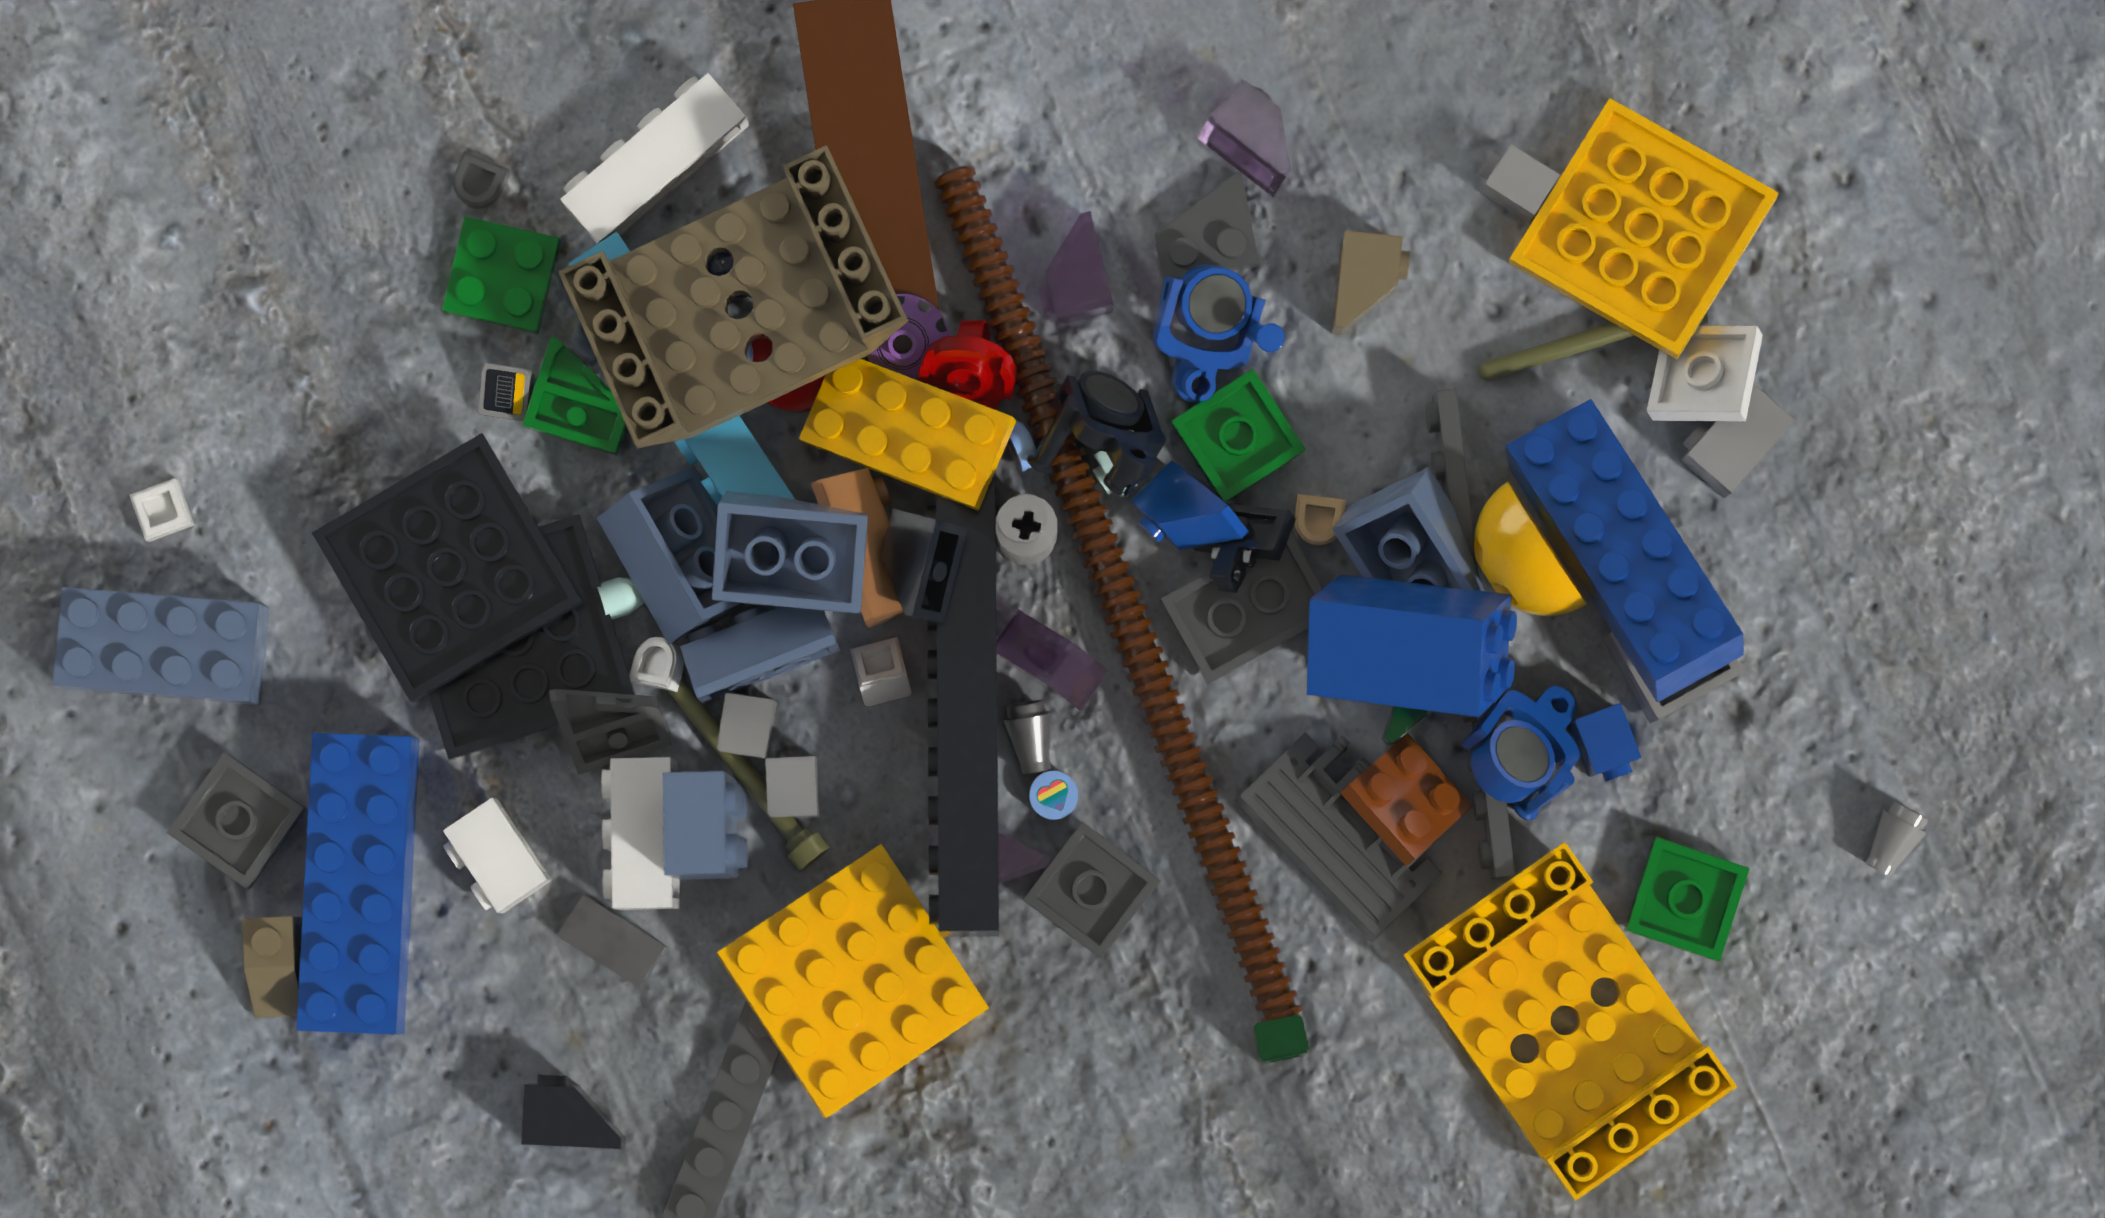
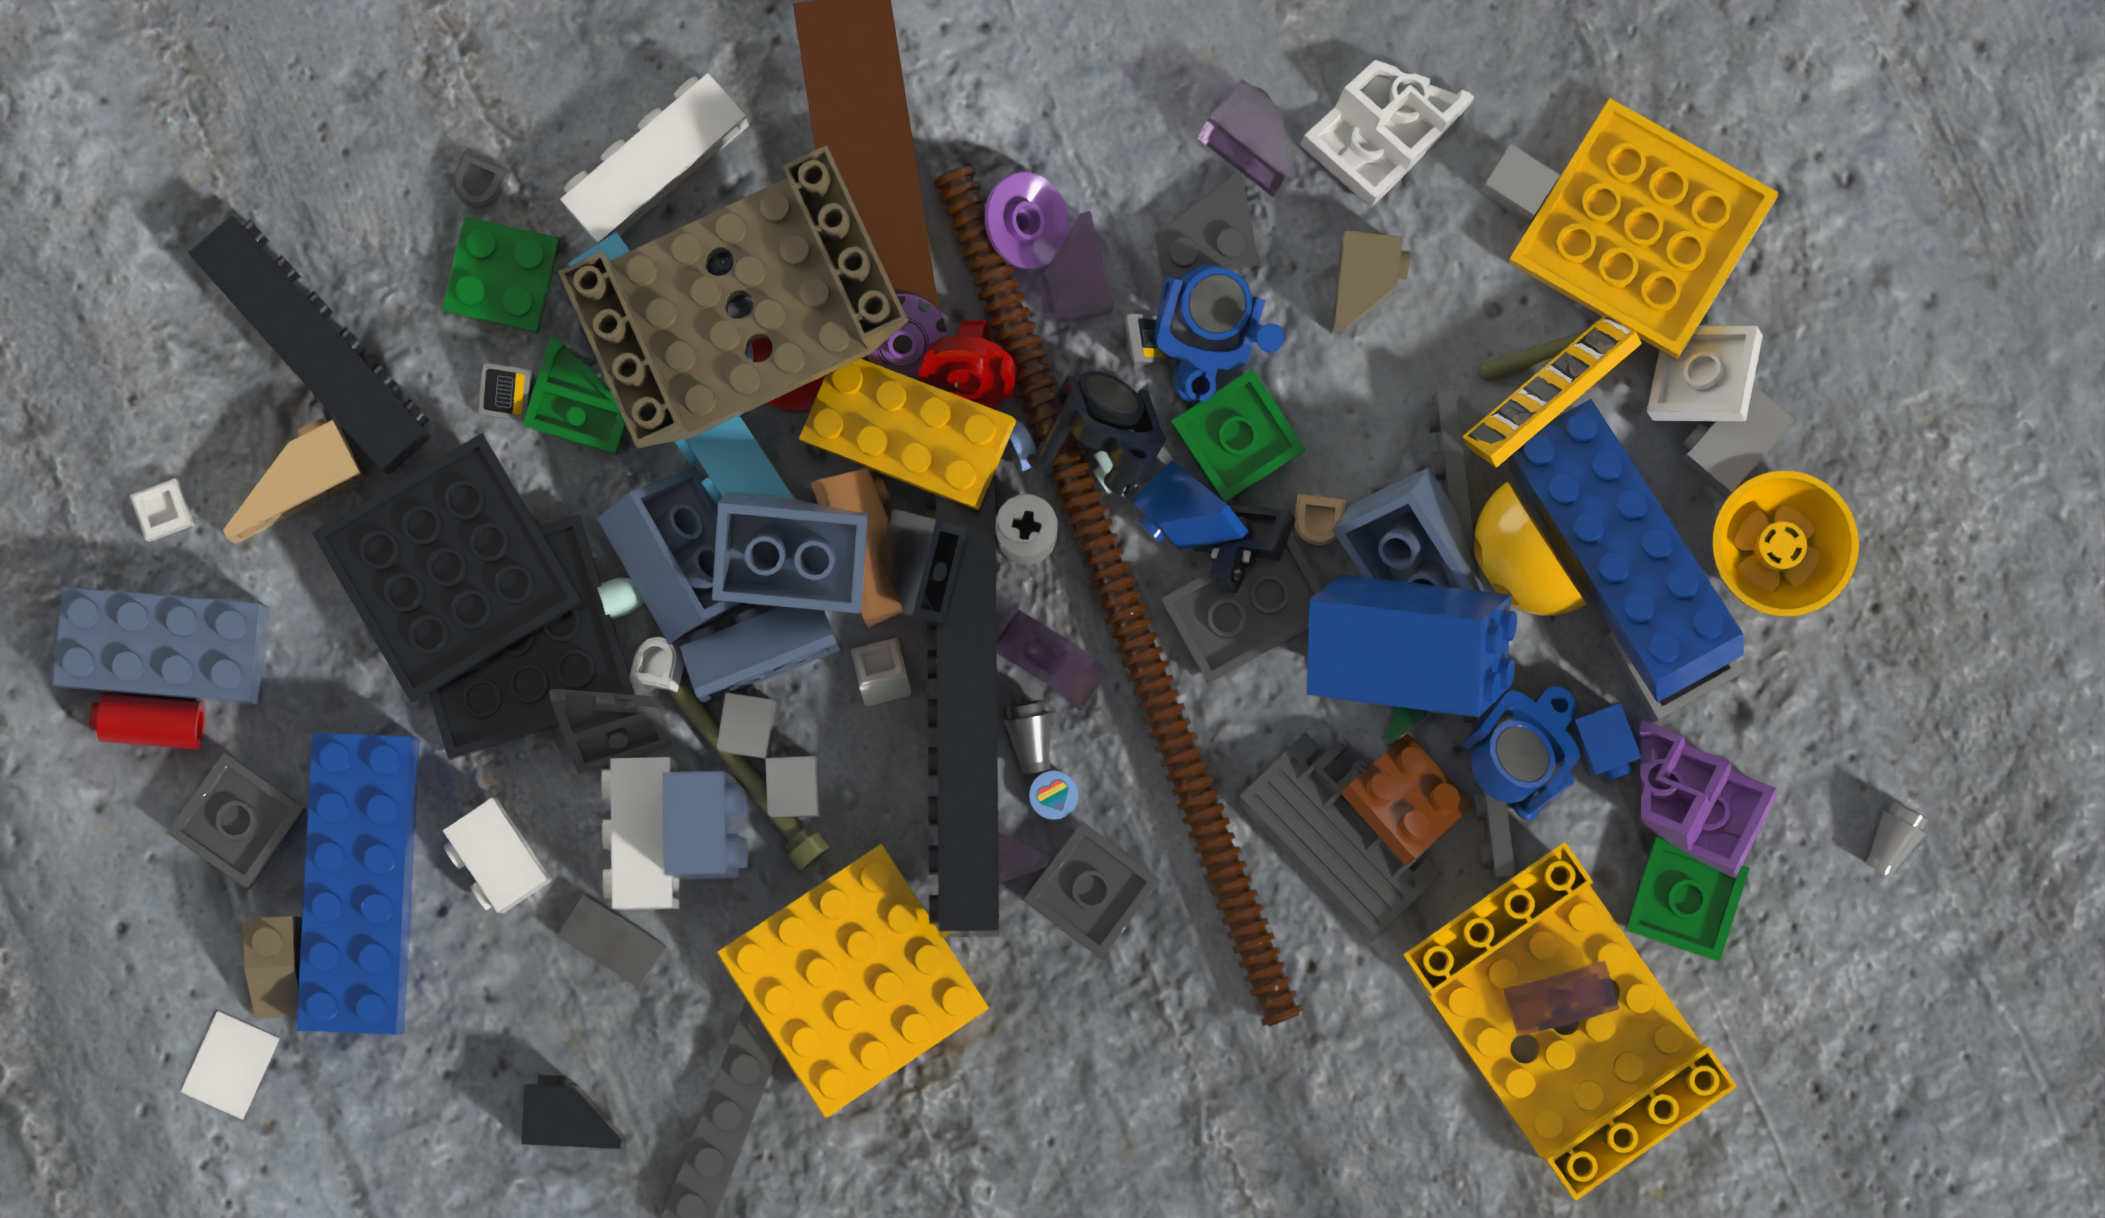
dark green slope [1254,1015,1309,1065] -> none
none -> red brick [89,693,205,750]
none -> white sticker [181,1011,280,1120]
none -> black brick [188,214,432,475]
none -> tan slope [222,419,366,544]
none -> medium lavender dish [985,172,1069,269]
none -> light grey slope [1123,313,1167,369]
none -> white slope [1300,60,1474,208]
none -> yellow tile [1462,316,1642,468]
none -> slope [1503,961,1620,1036]
none -> medium lavender slope [1639,719,1777,878]
none -> yellow piece [1712,471,1859,617]

